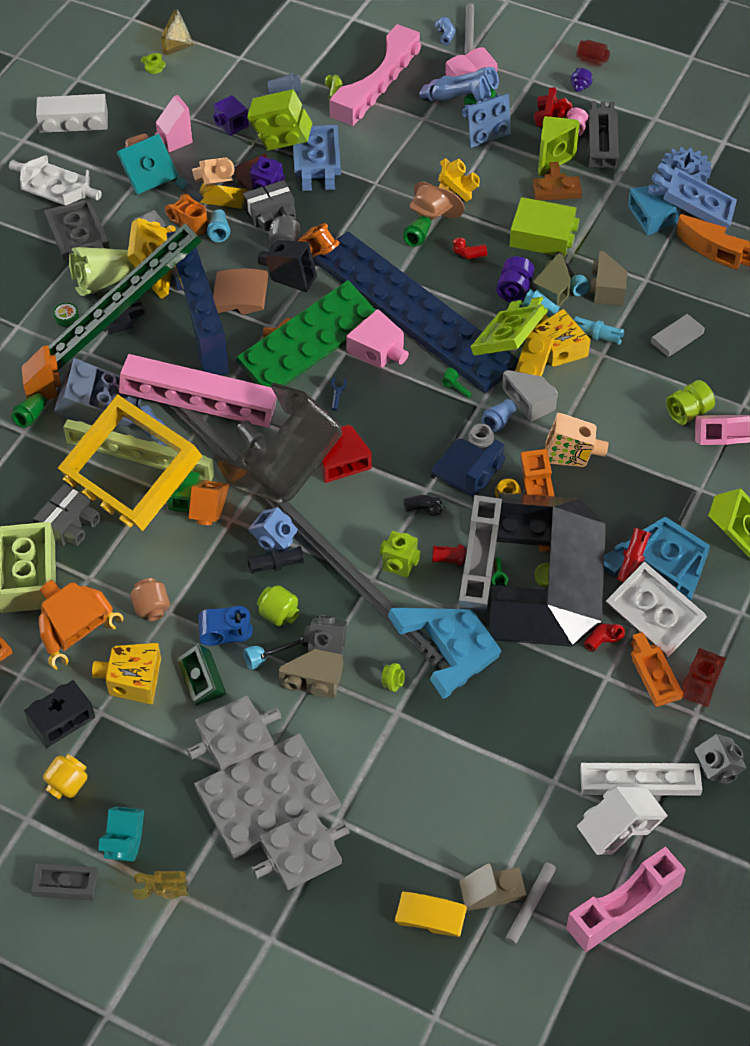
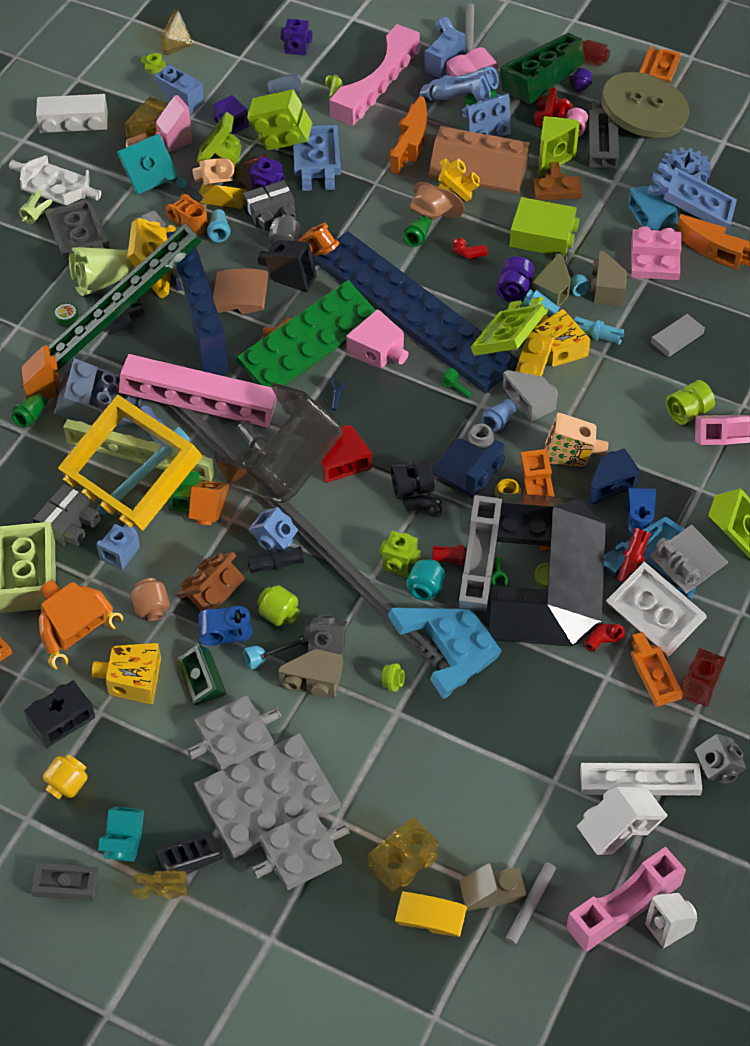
none -> yellowish green piece [19,190,52,224]
none -> medium azure bar [96,427,191,515]
none -> medium blue brick [96,524,140,570]
none -> clear yellow slope [125,96,168,139]
none -> medium blue slope [154,64,204,115]
none -> black slope [154,831,223,883]
none -> dark orange bracket [176,551,245,612]
none -> lime bracket [197,112,242,166]
none -> dark purple brick [281,19,313,56]
none -> clear yellow brick [368,817,438,892]
none -> orange slope [388,96,427,175]
none -> black wheel [390,458,435,499]
none -> teal head [407,559,446,601]
none -> medium blue brick [424,27,465,78]
none -> nougat slope [428,126,530,194]
none -> dark green wedge [499,33,585,104]
none -> dark blue slope [588,448,640,504]
none -> olive plate [601,72,690,138]
none -> blue piece [627,488,656,535]
none -> bright pink plate [631,227,681,280]
none -> orange plate [640,46,681,83]
none -> white slope [645,893,697,949]
none -> light grey hinge [650,524,728,594]

